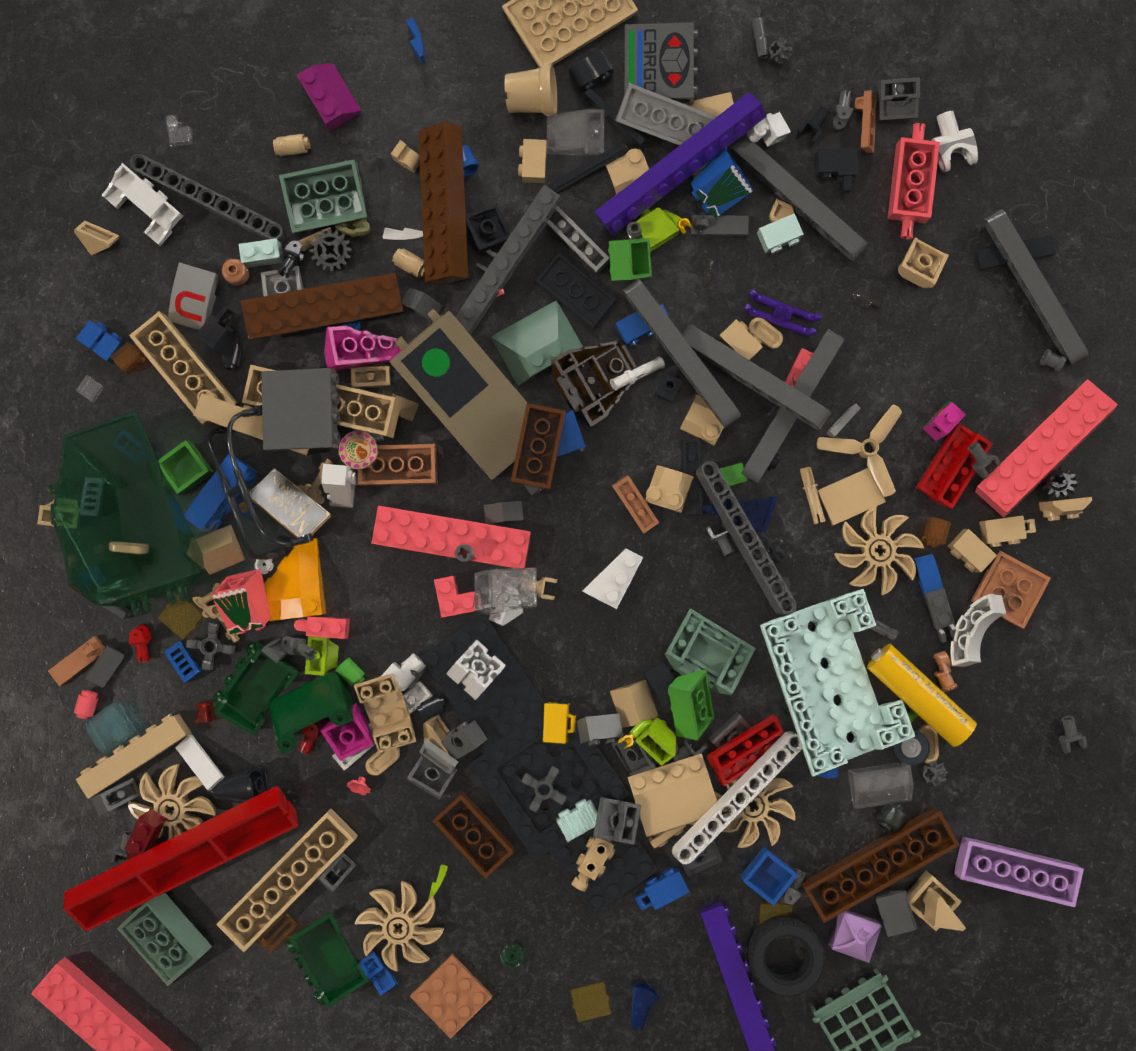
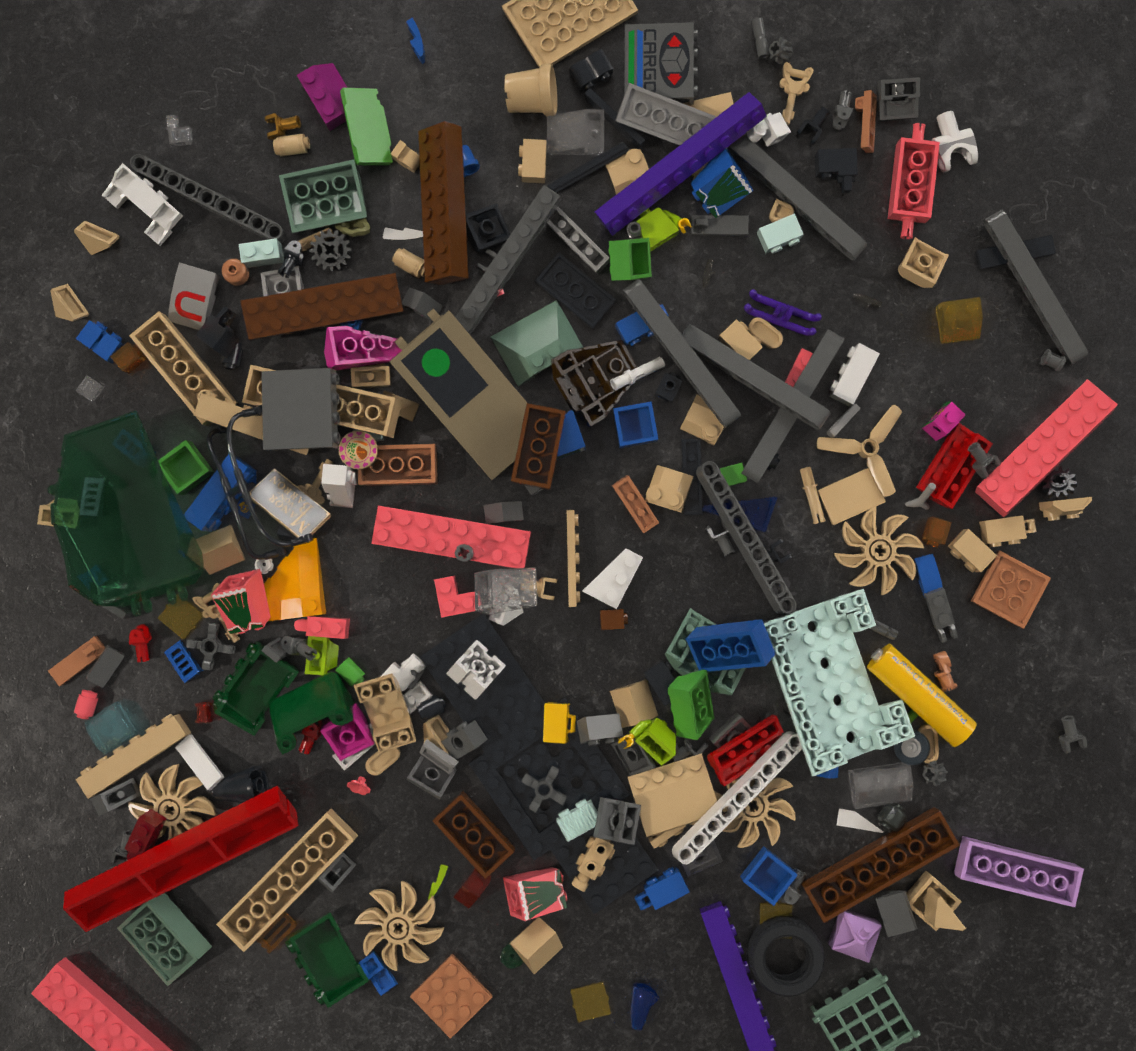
tan tile [109,542,149,554] -> none
white brick [951,594,1006,667] -> none
none -> tan slope [51,284,89,322]
none -> pearl gold piece [265,113,301,140]
none -> bright green piece [340,88,393,165]
none -> clear red slope [453,867,492,909]
none -> slope [503,867,567,921]
none -> tan slope [509,917,563,974]
none -> tan plate [567,510,580,607]
none -> reddish brown brick [600,609,628,630]
none -> blue piece [613,402,658,448]
none -> blue brick [686,619,776,672]
none -> tan piece [779,62,813,125]
none -> white brick [829,343,880,407]
none -> white sticker [837,809,883,833]
none -> light grey piece [905,483,936,510]
none -> clear yellow slope [936,297,983,344]

